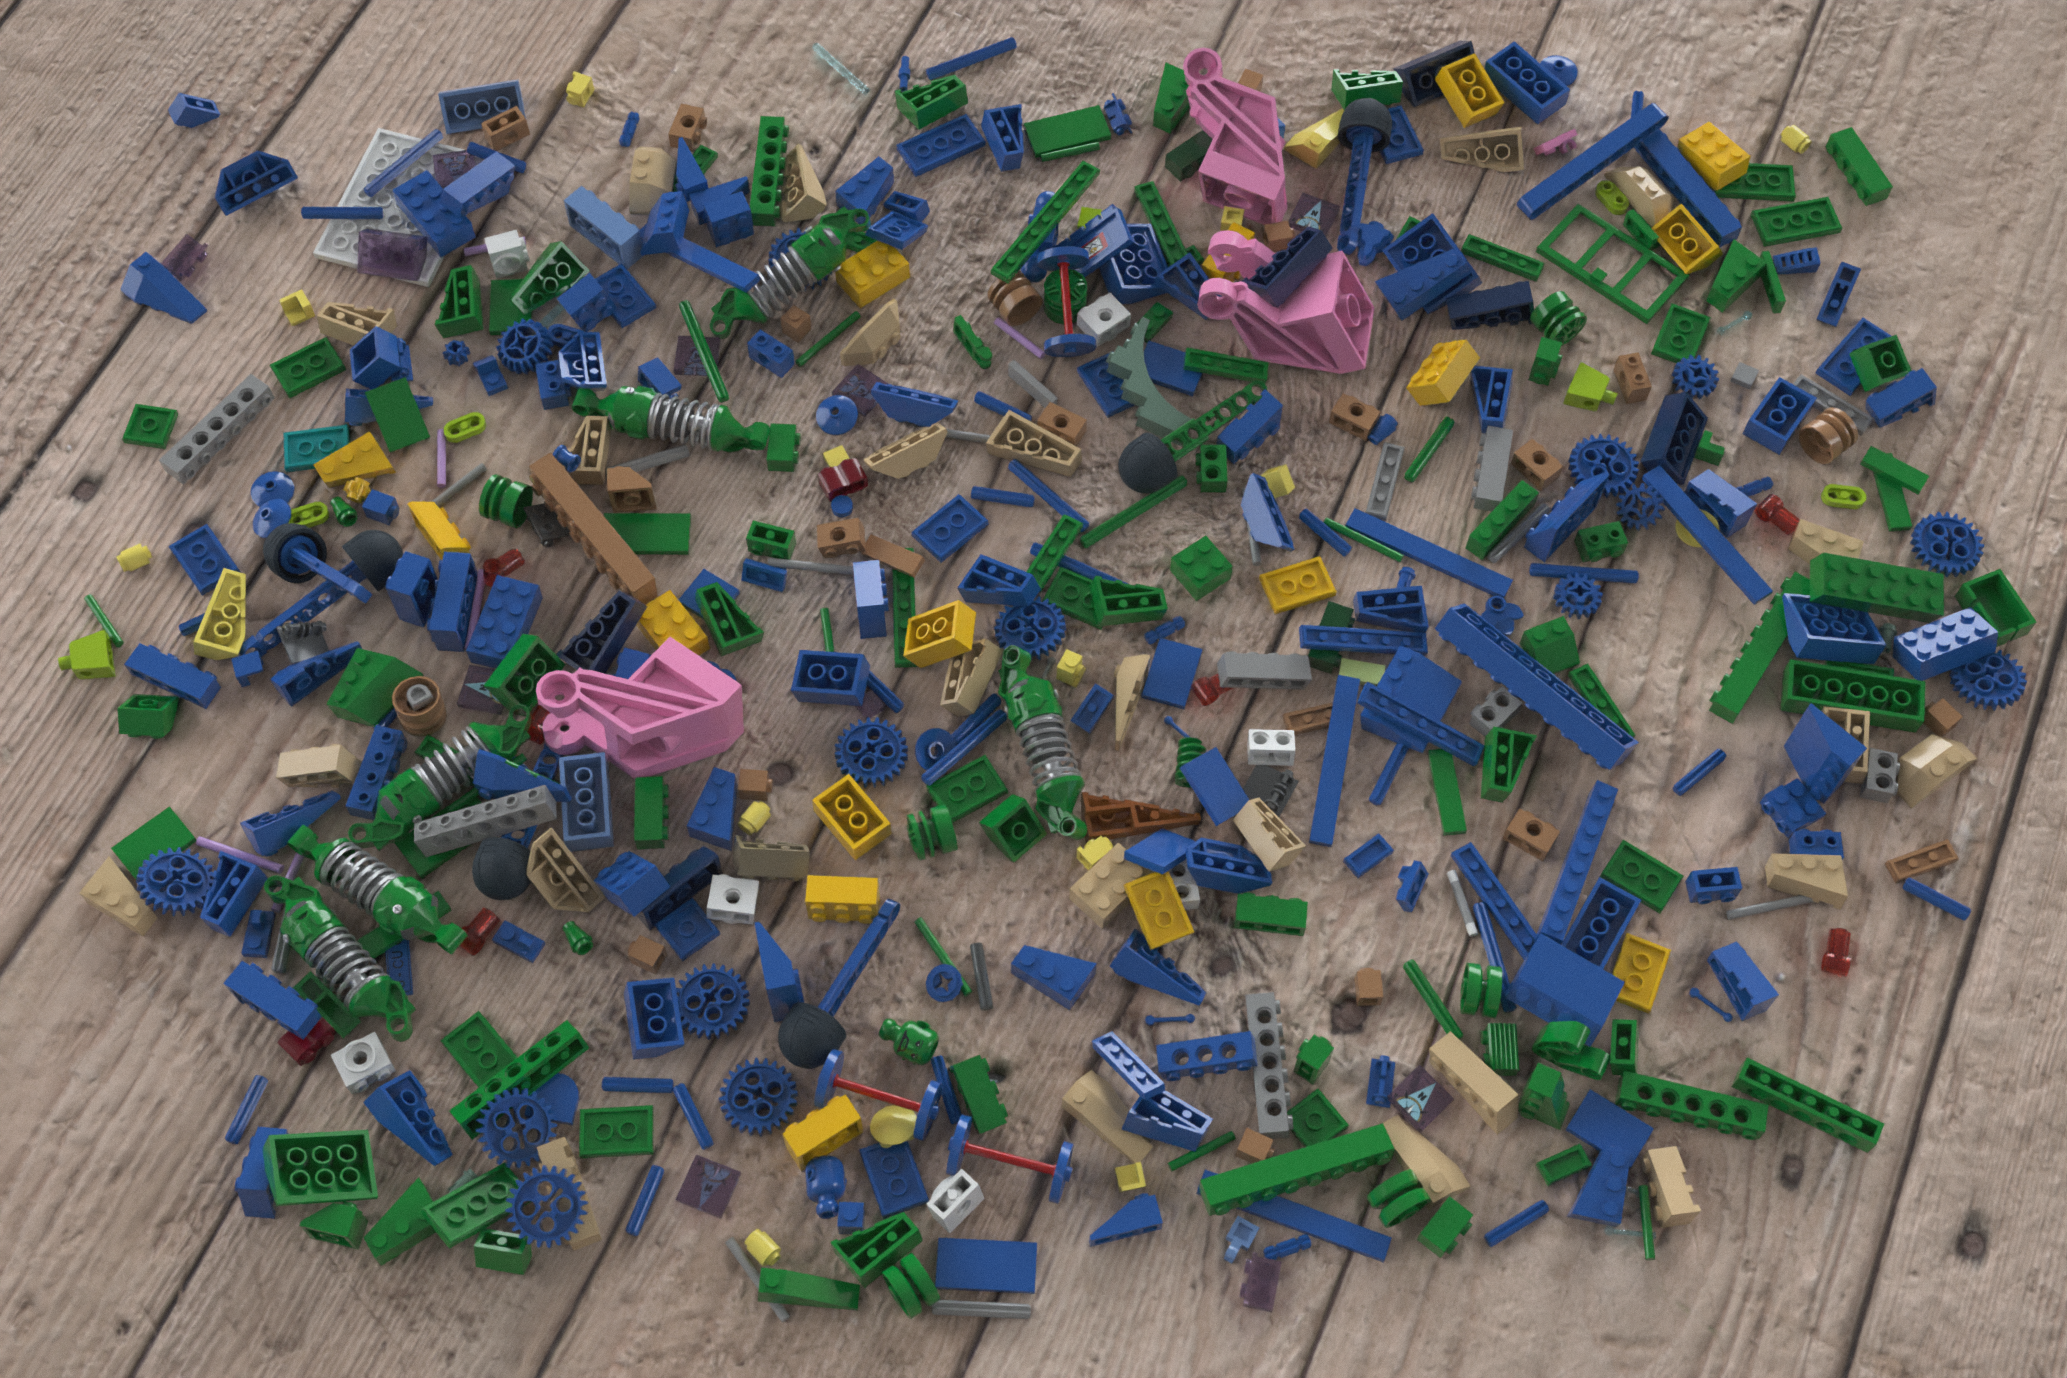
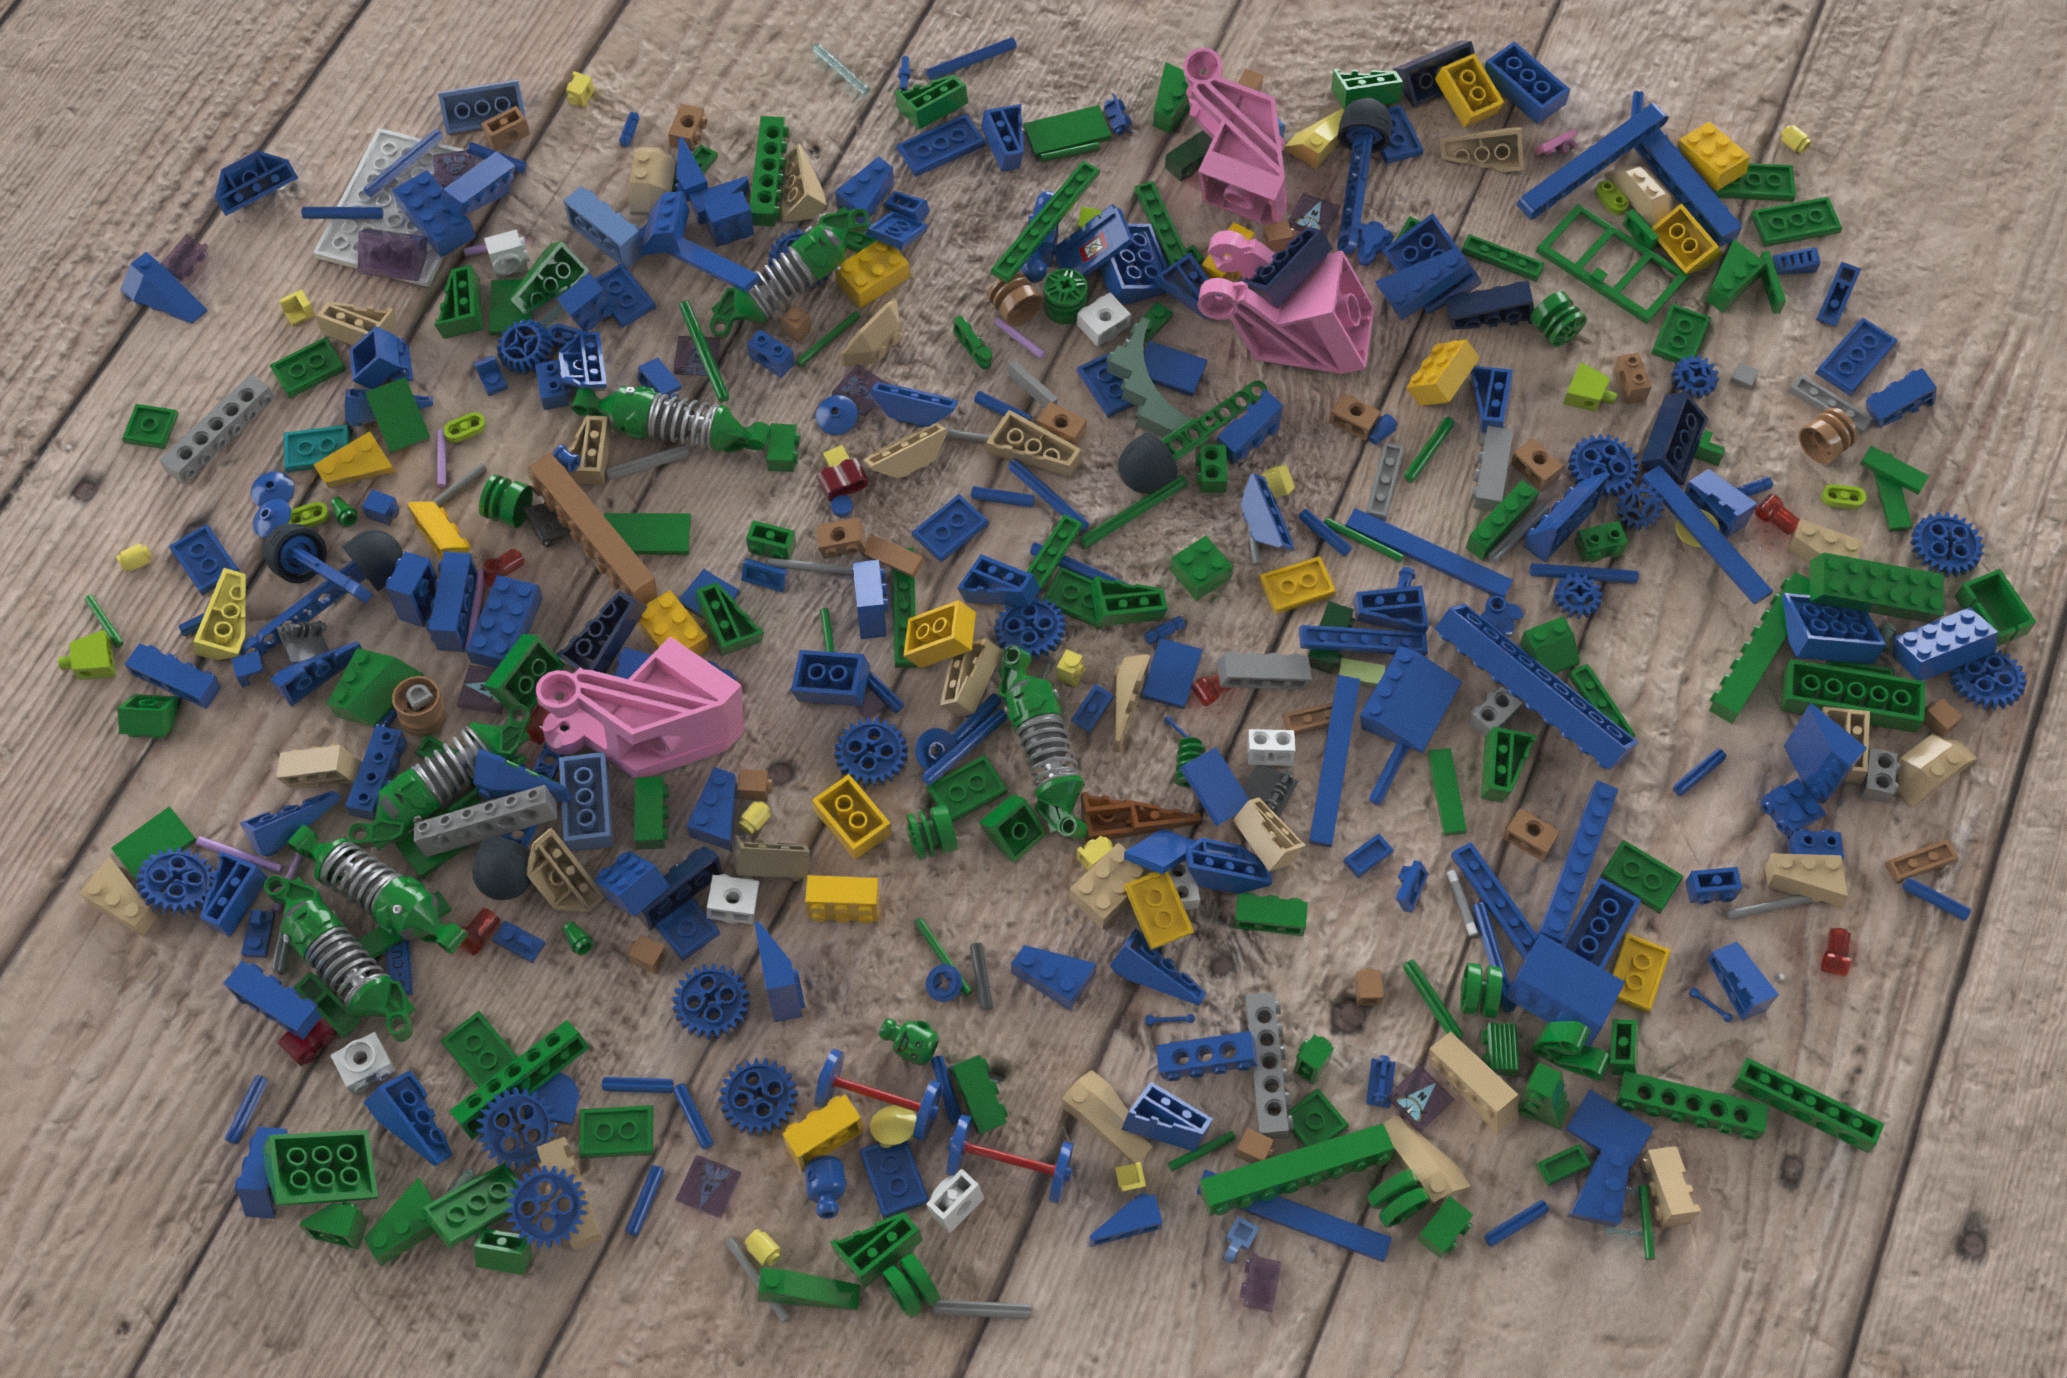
blue slope [168,93,221,128] -> none
yellow gear [343,477,371,504] -> none
blue gear [443,340,471,366] -> none
medium nougat slope [607,466,657,513] -> none
blue slope [624,978,684,1060] -> none
piece [778,899,900,1069] -> none
blue brick [837,1202,865,1235] -> none
blue tile [935,1238,1037,1294] -> none
blue piece [1037,246,1097,357] -> none
plate [1092,1031,1165,1100] -> none
green plate [1183,347,1269,384] -> none
light yellow panel [1220,206,1245,231] -> none
blue axle [1263,1234,1312,1262] -> none
blue tile [1357,682,1485,766] -> none
green brick [1528,337,1563,386] -> none
blue dish [1540,55,1578,86] -> none
clear light blue hinge [1717,311,1752,335] -> none
blue brick [1742,377,1817,455] -> none
green brick [1825,127,1893,206] -> none
green brick [1849,334,1912,392] -> none

